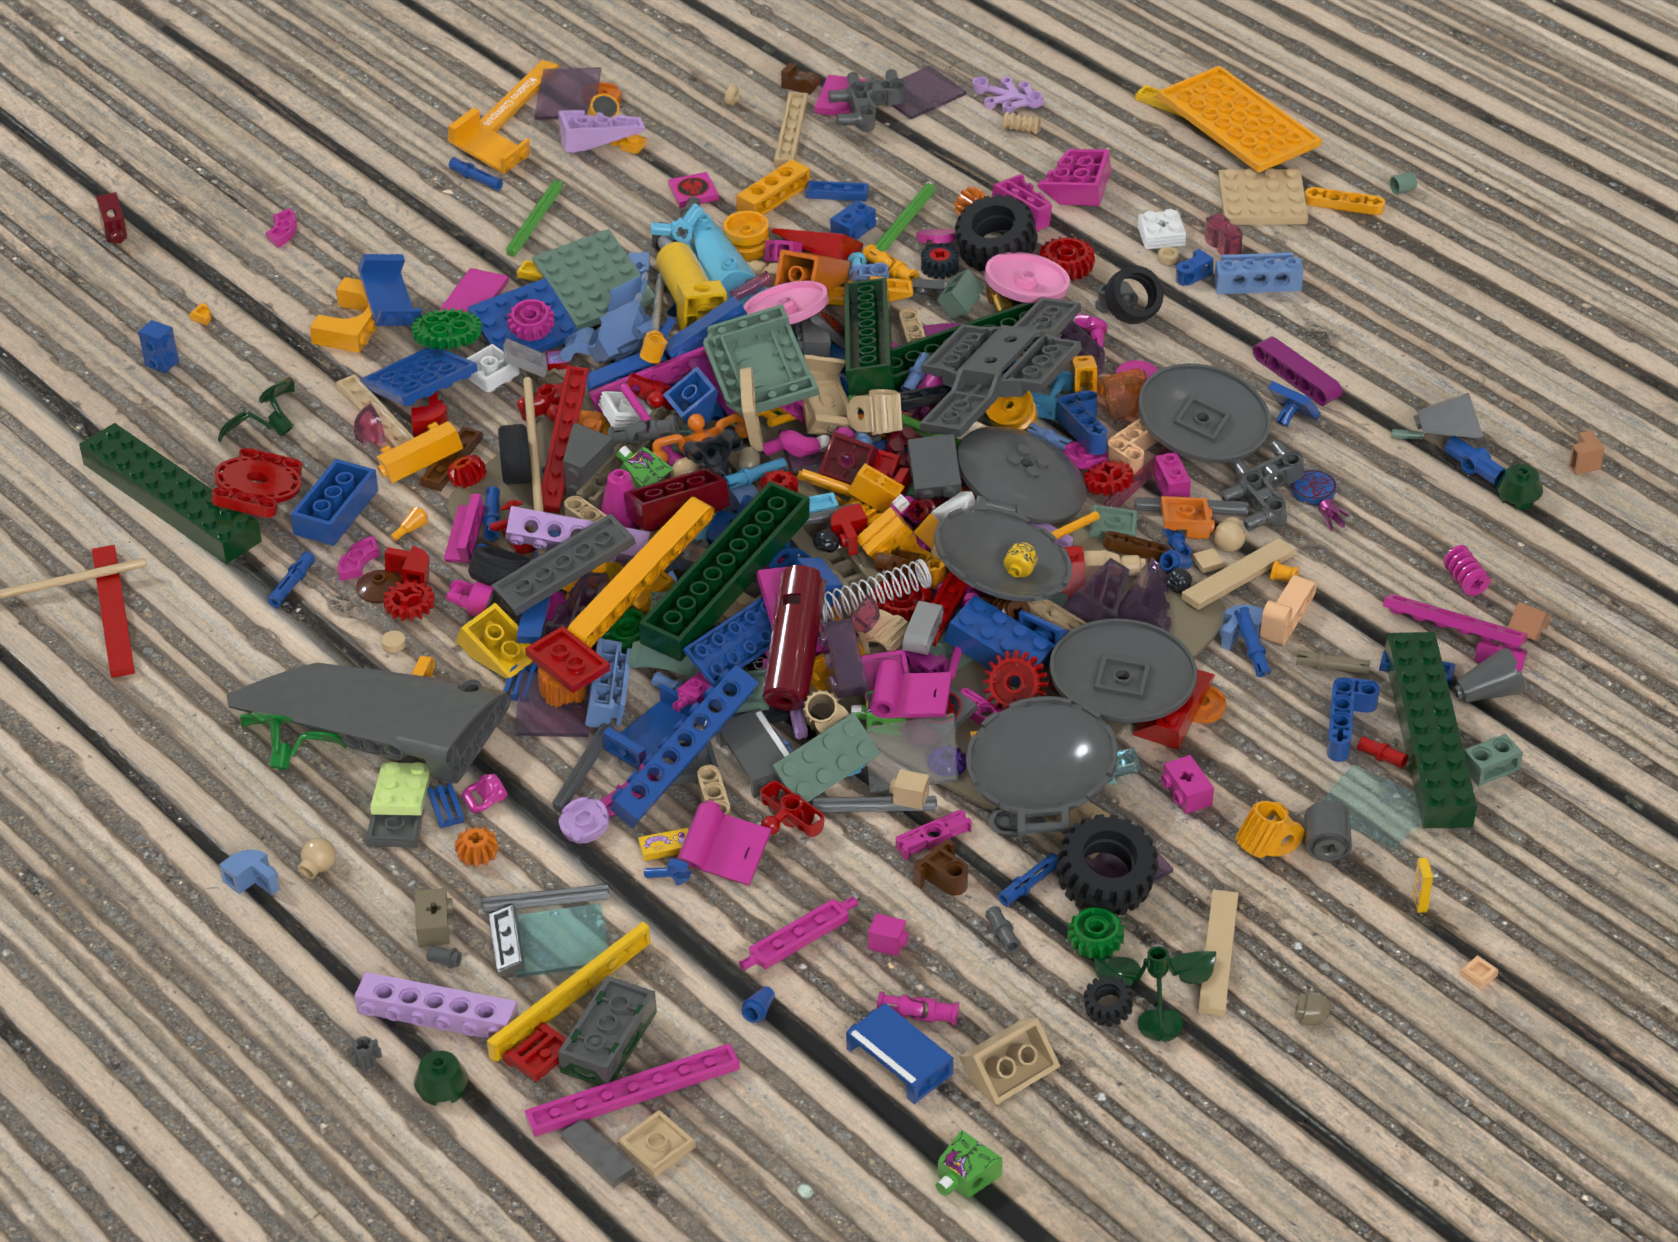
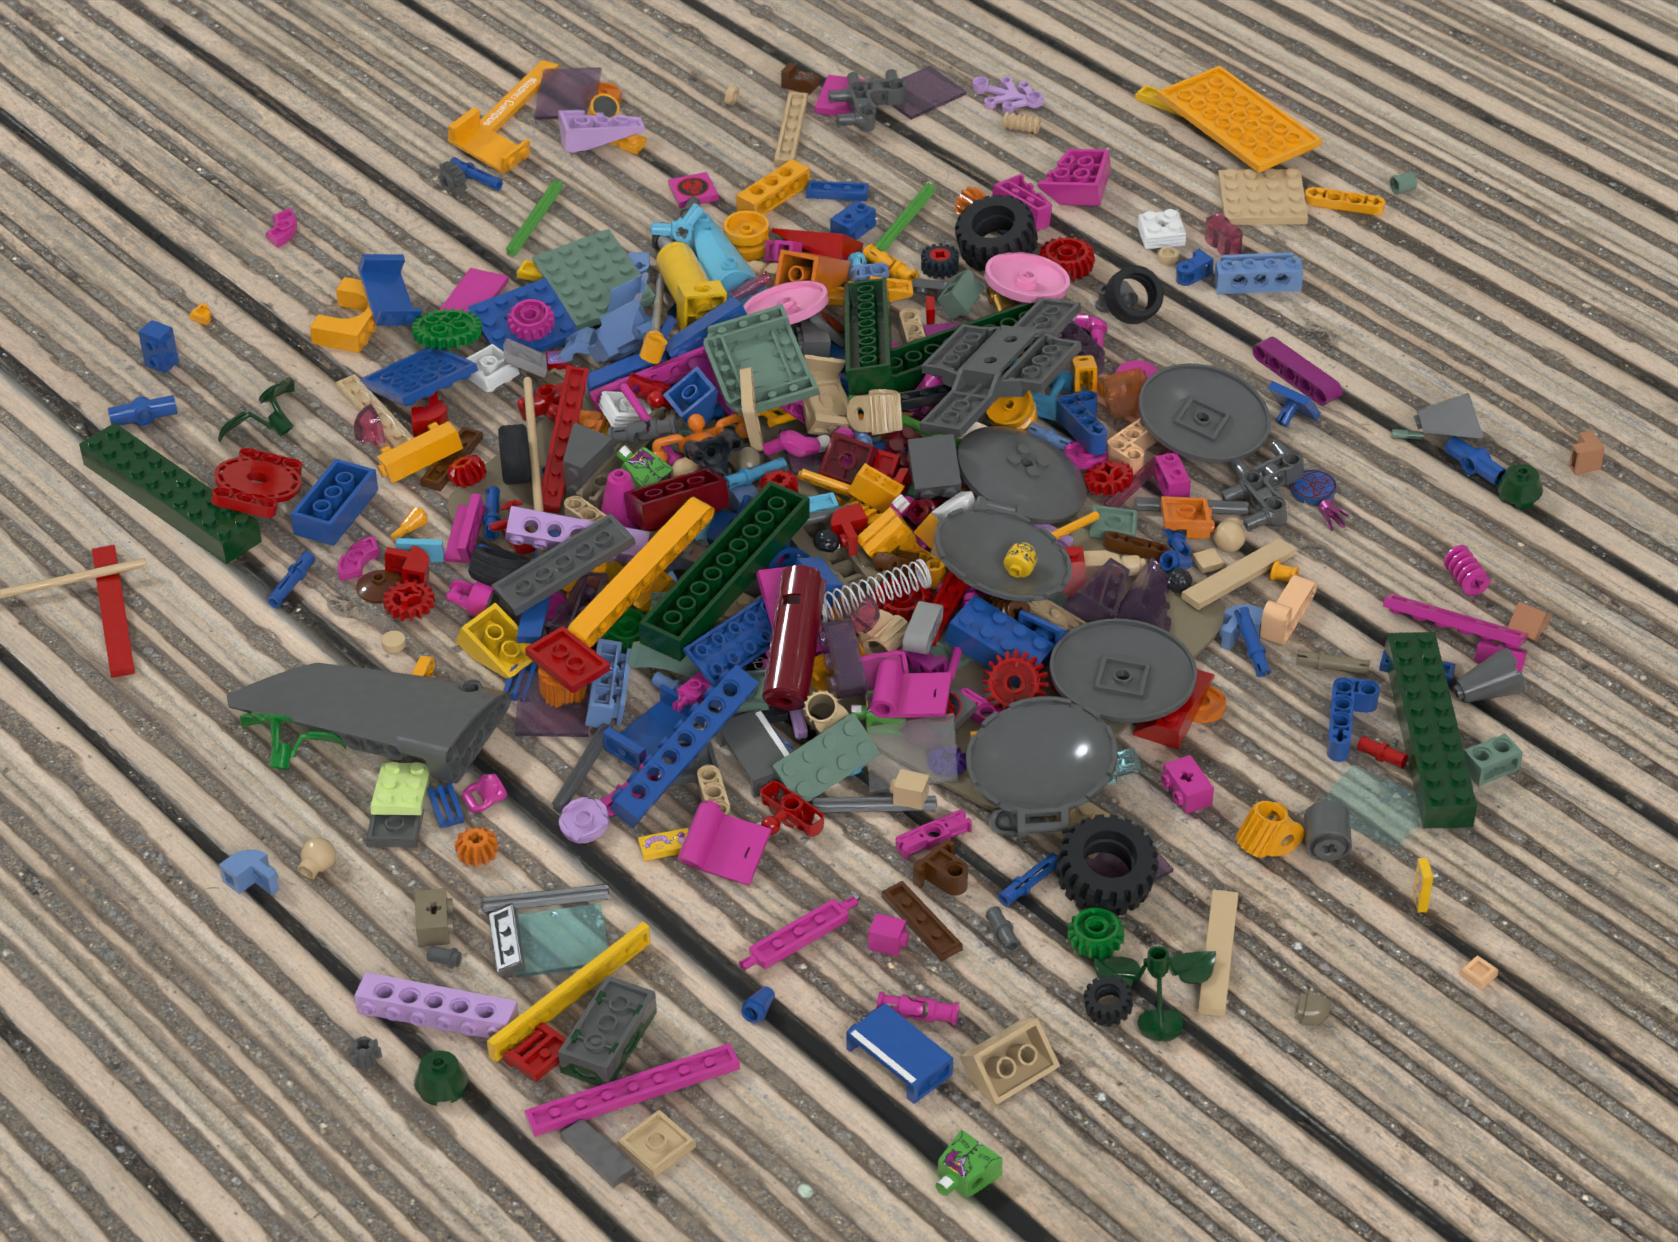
dark red torso [96,192,127,244] -> none
blue bar [644,858,692,885] -> none
medium blue pin [900,352,930,392] -> none
dark pink tile [916,229,957,244] -> none
none -> blue piece [108,395,178,426]
none -> medium azure tile [396,538,445,562]
none -> dark grey gear [437,161,468,197]
none -> reddish brown tile [881,881,963,962]
none -> red tile [926,296,935,325]

